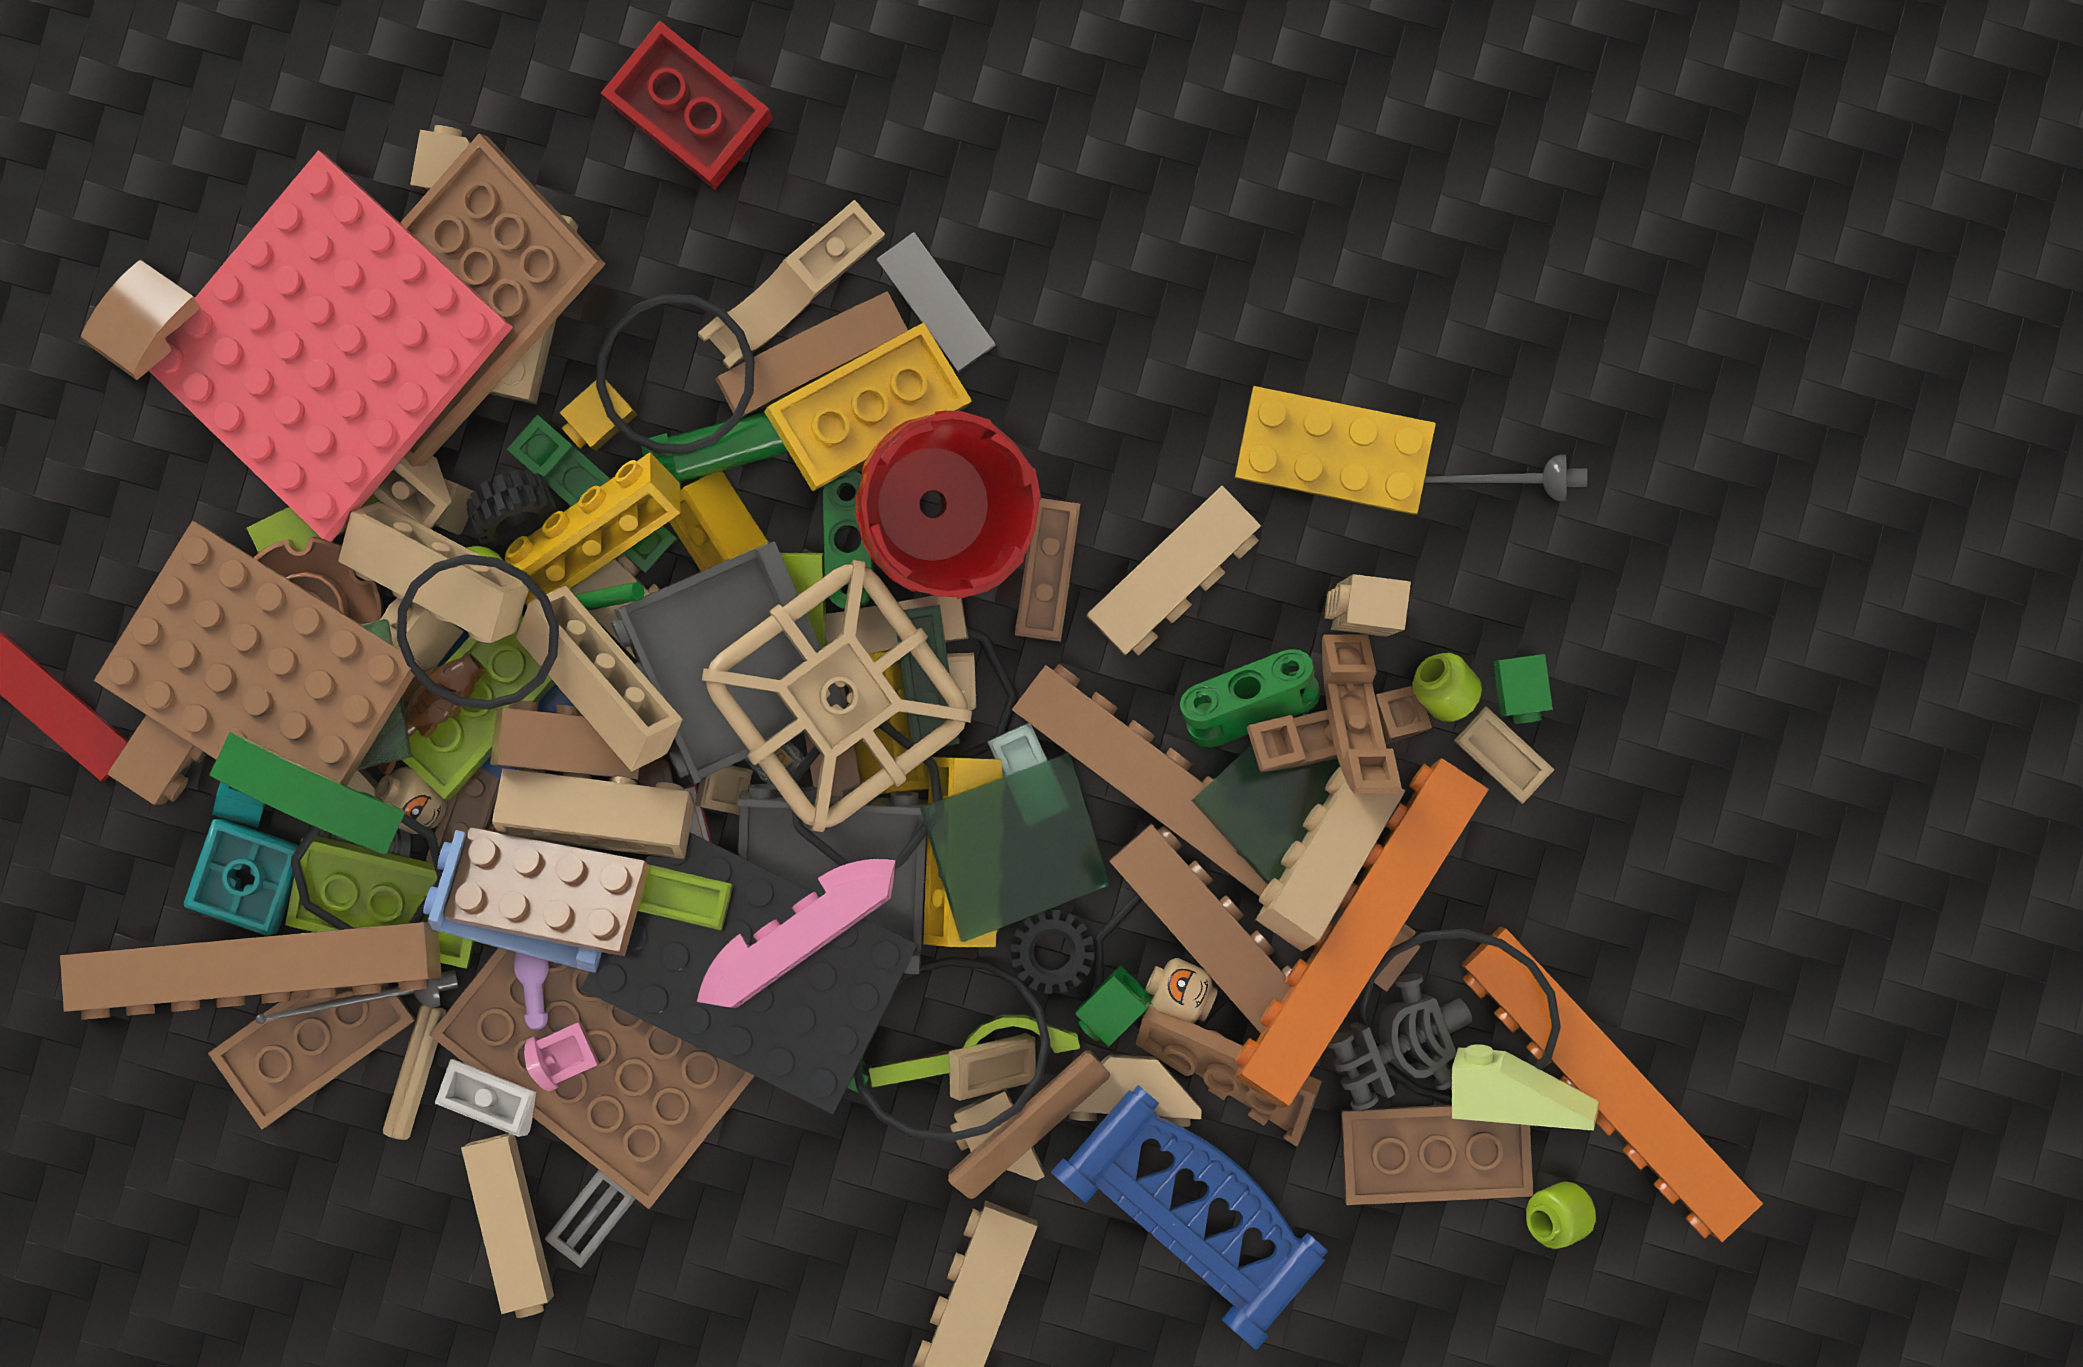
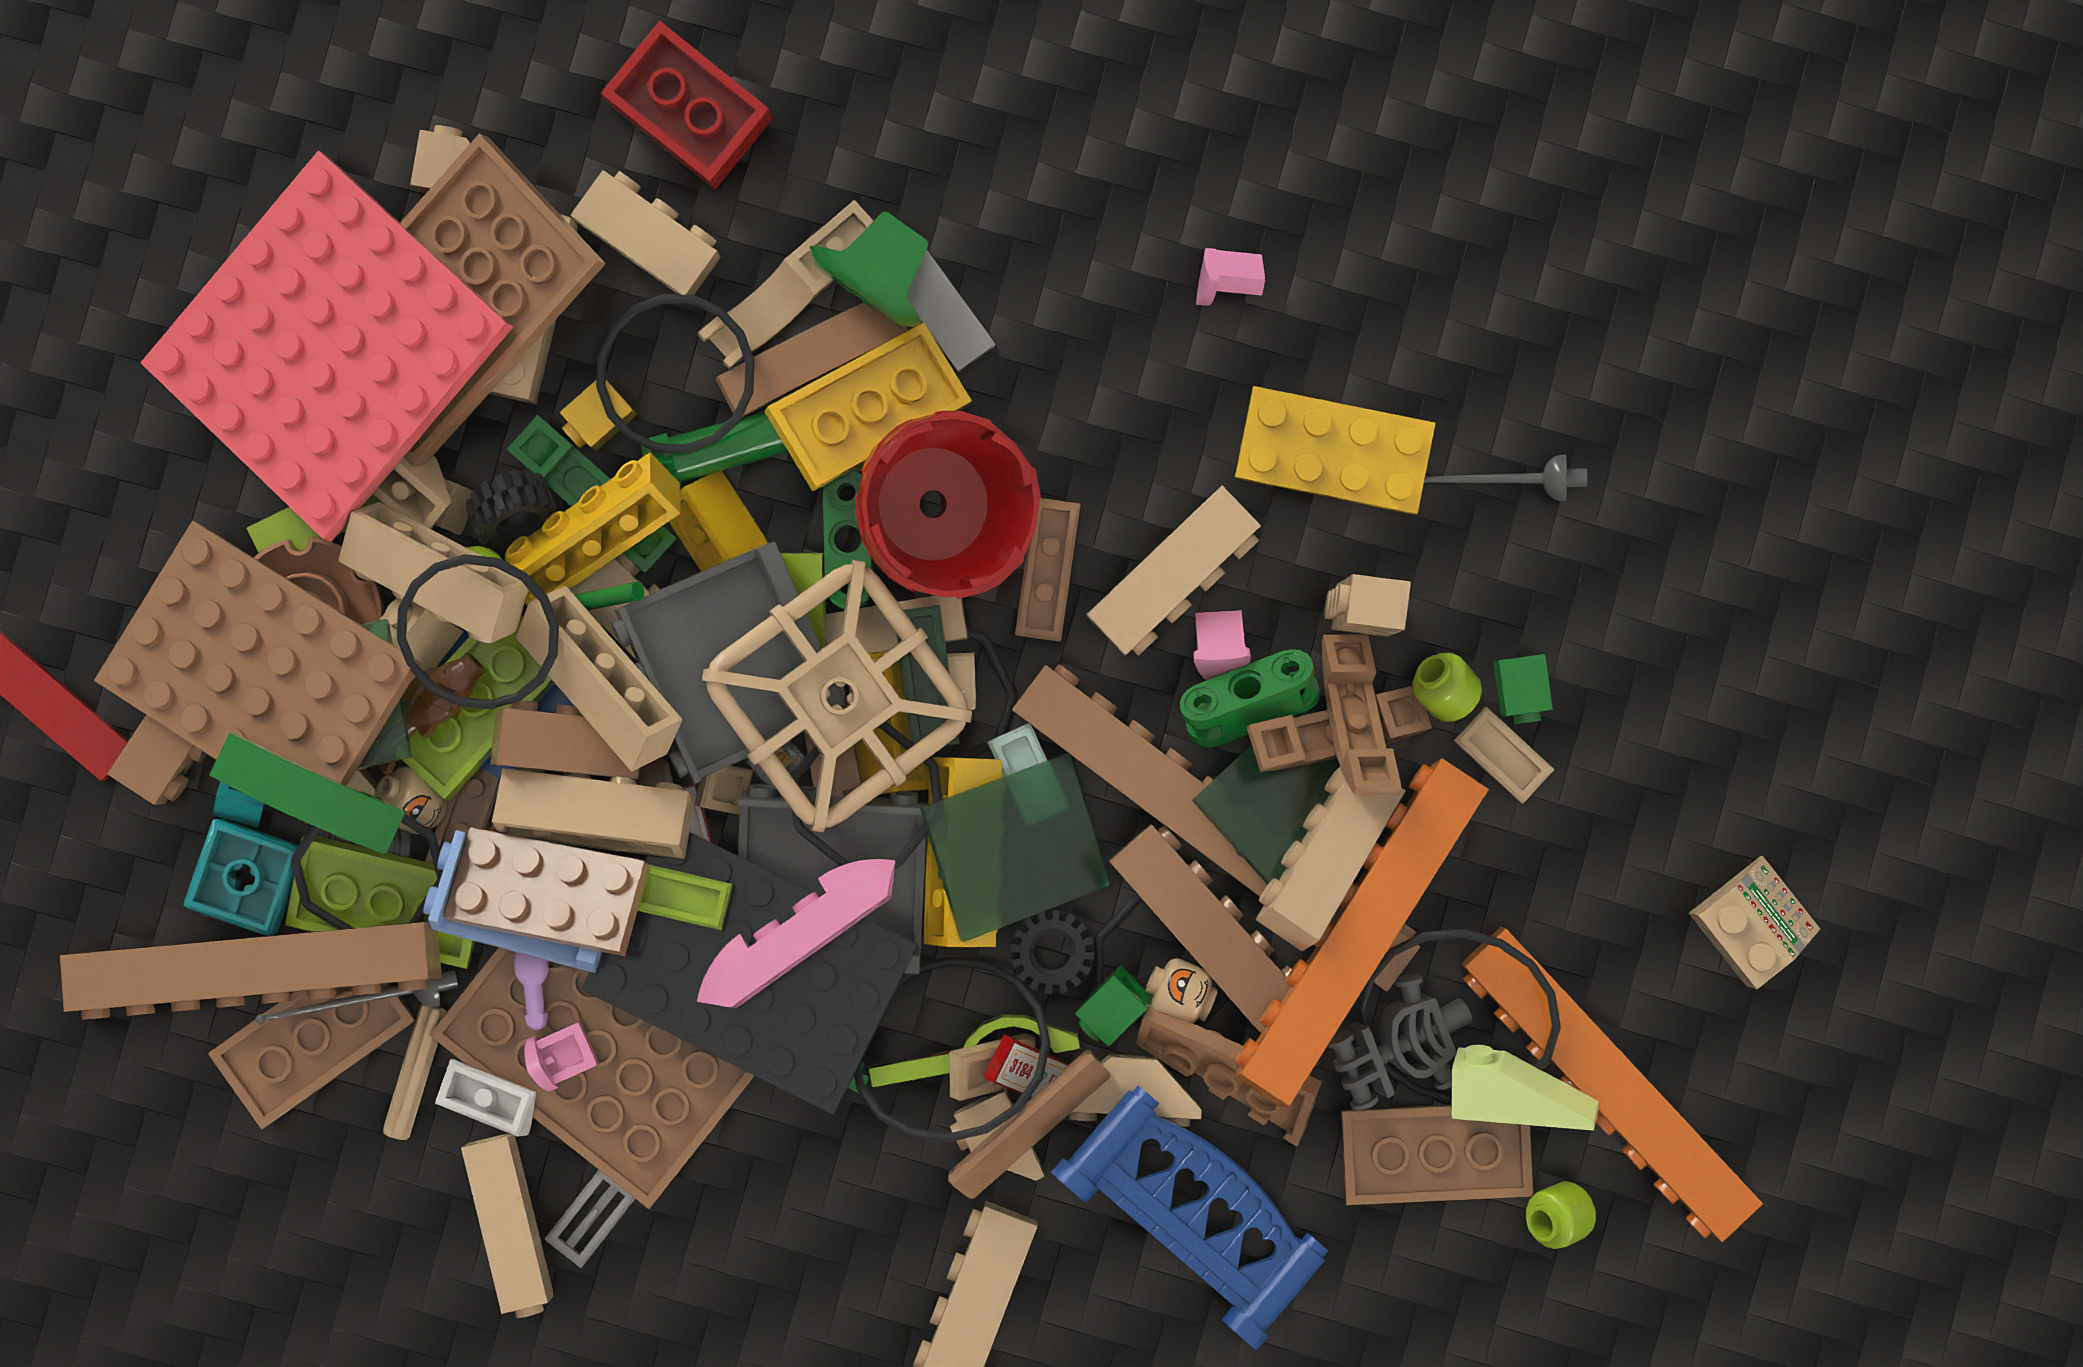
medium nougat slope [81,260,200,380] -> none
none -> tan brick [571,170,721,295]
none -> green piece [809,212,928,327]
none -> tile [983,1035,1071,1098]
none -> bright pink tile [1193,610,1251,681]
none -> bright pink tile [1196,248,1265,306]
none -> tan slope [1689,856,1820,989]

